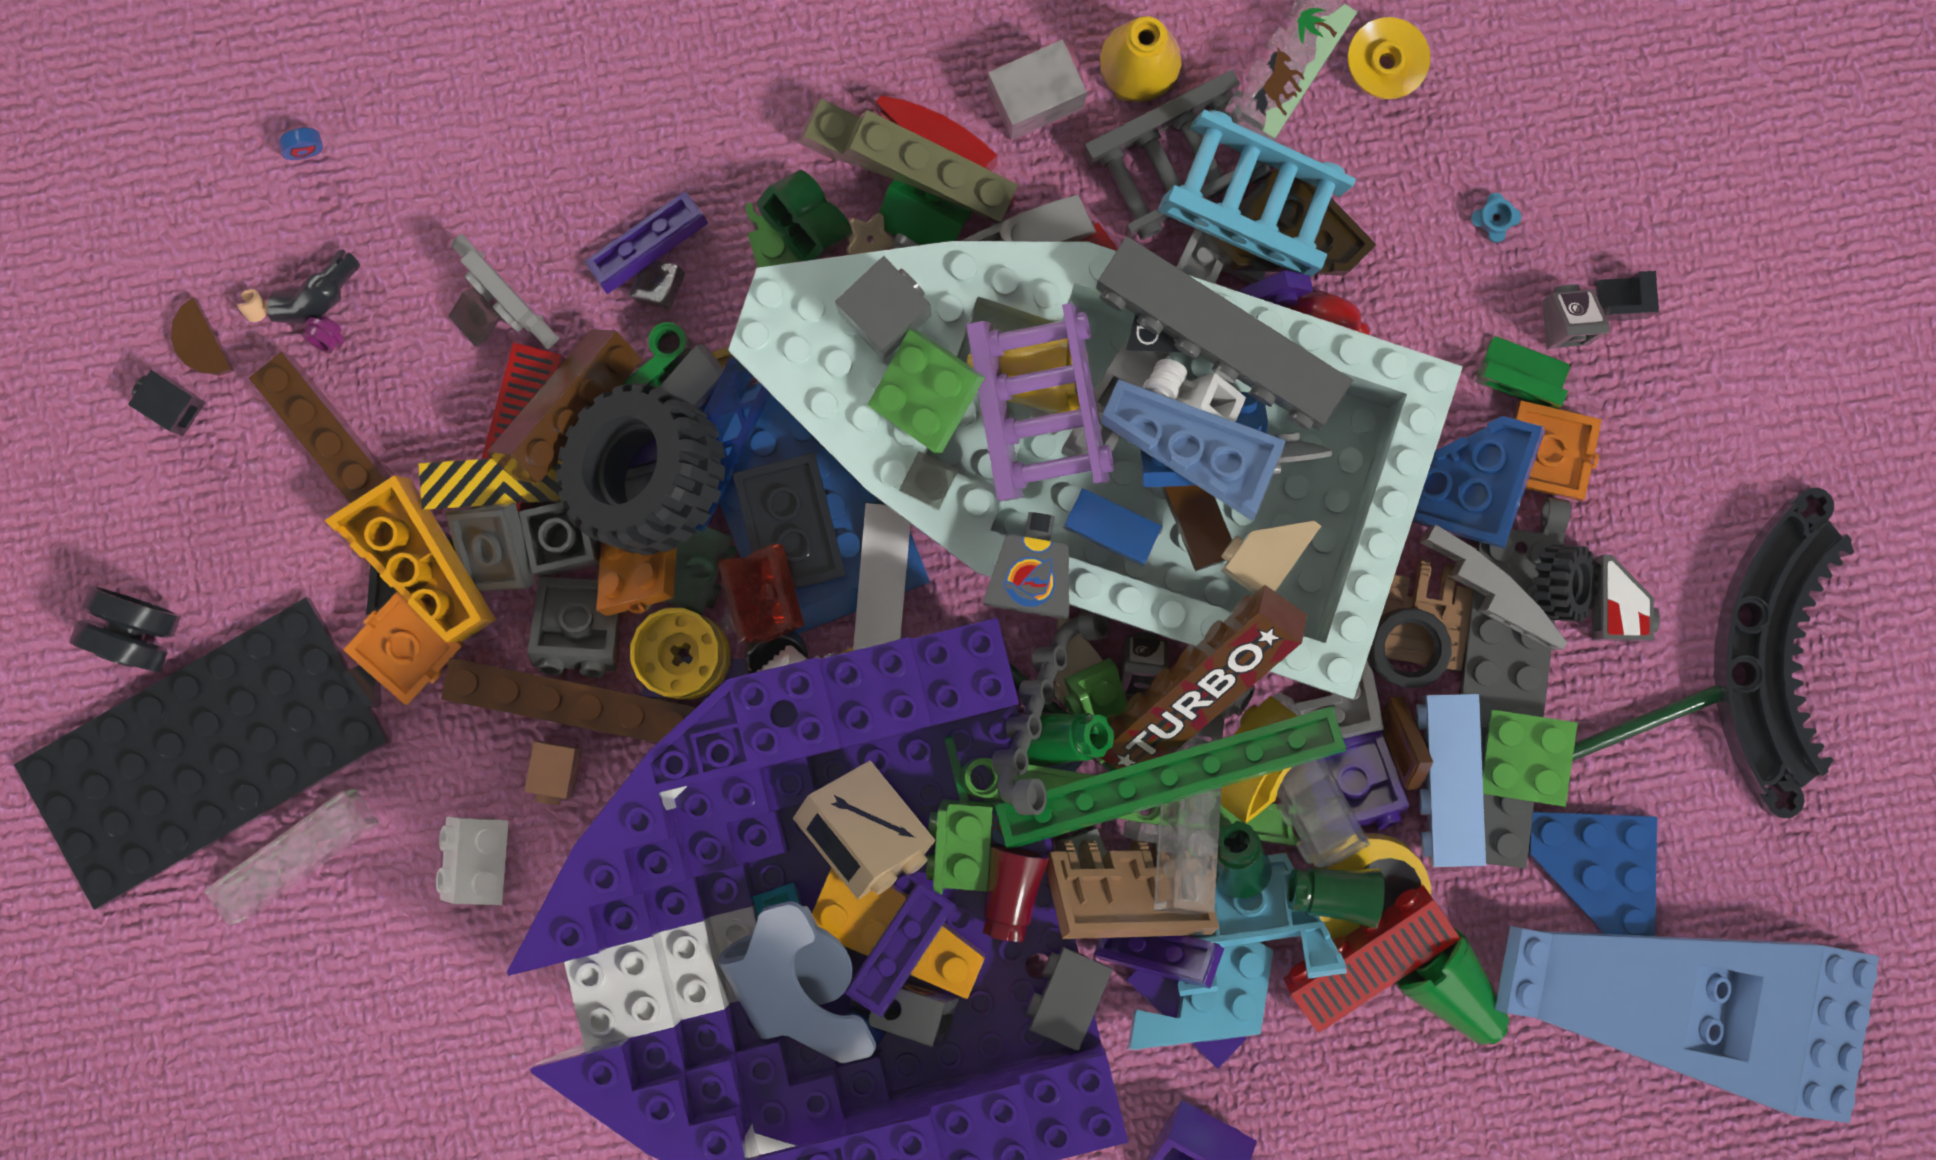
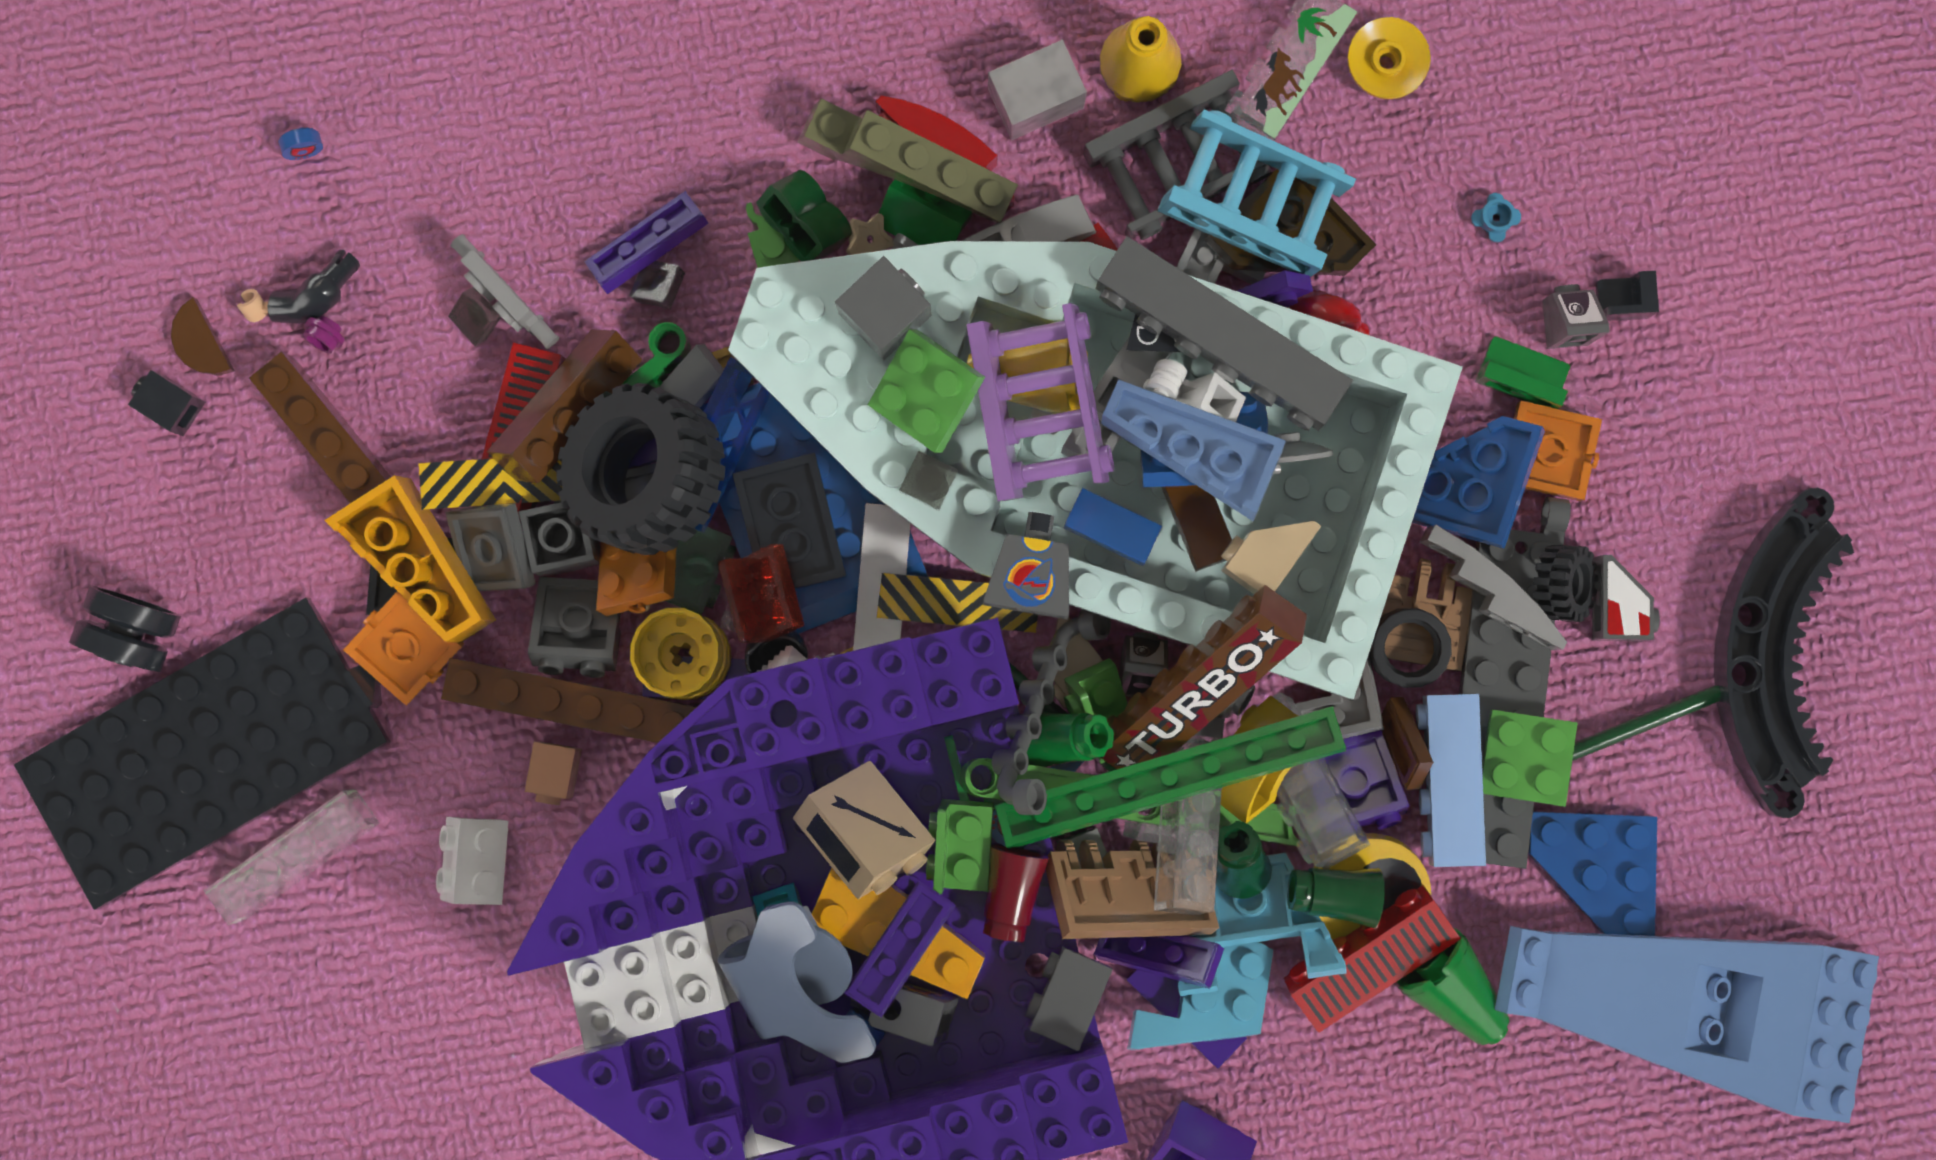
none -> sticker [876,573,1038,633]

